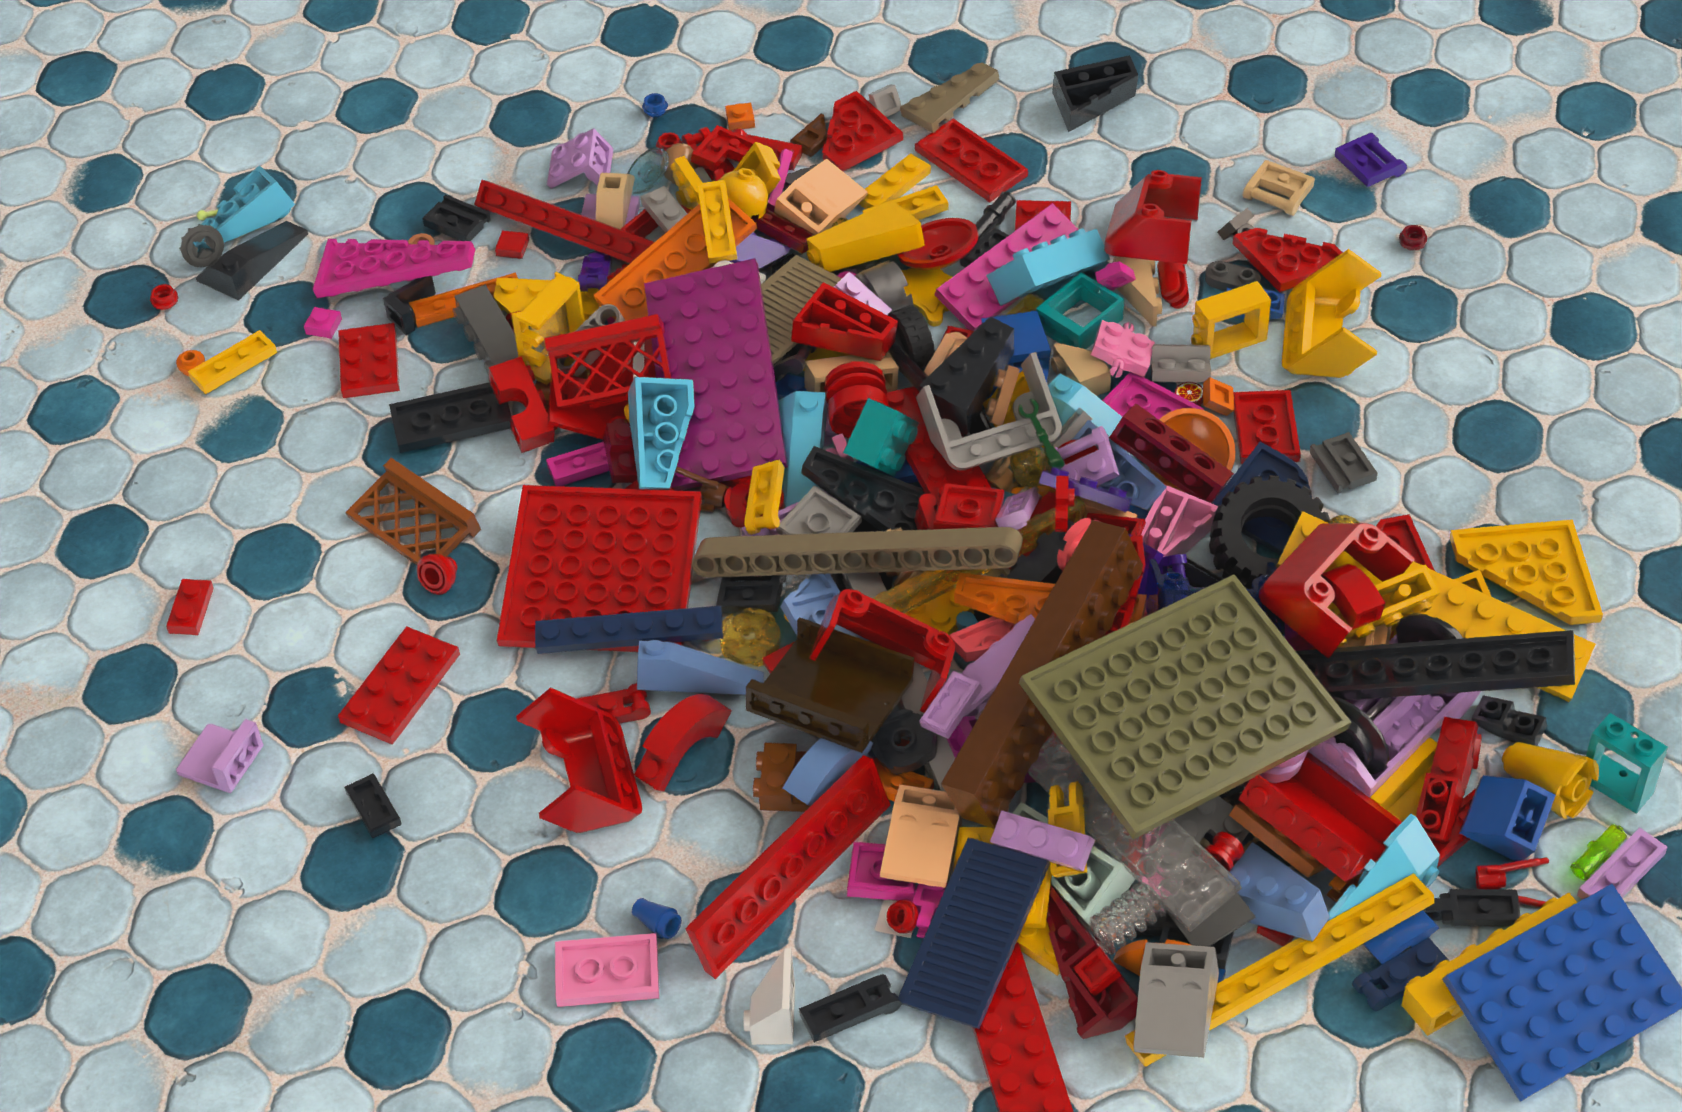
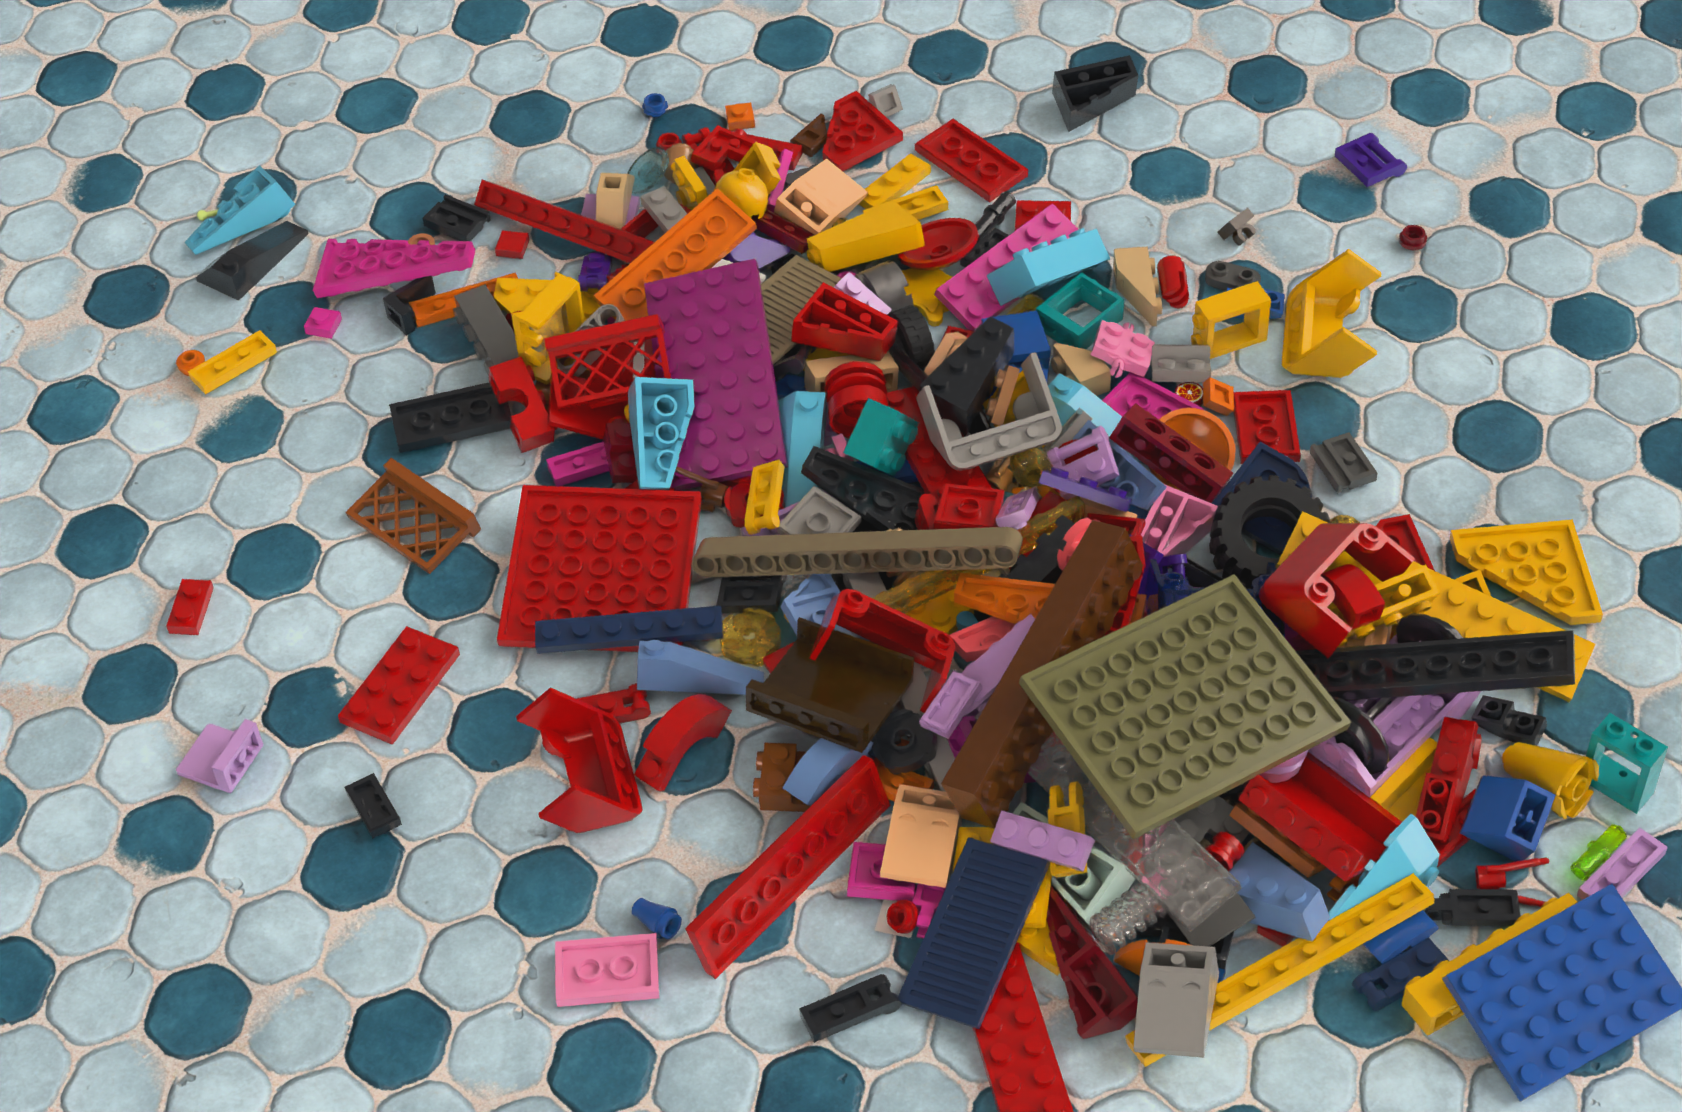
red plate [150,284,179,310] -> none
dark grey gear [179,224,224,267] -> none
red plate [338,323,400,398] -> none
red brick [417,554,458,595] -> none
lavender bracket [547,128,613,188] -> none
yellow plate [697,180,737,264] -> none
white slope [744,948,795,1045] -> none
dark tan wing [900,62,999,133] -> none
dark green piece [1018,399,1064,469] -> none
red plate [1055,476,1075,532] -> none
red tile [1073,946,1122,996] -> none
dark pink plate [1095,261,1136,291] -> none
red windscreen [1104,170,1202,264] -> none
red plate [1232,228,1343,292] -> none
tan plate [1243,160,1315,216] -> none

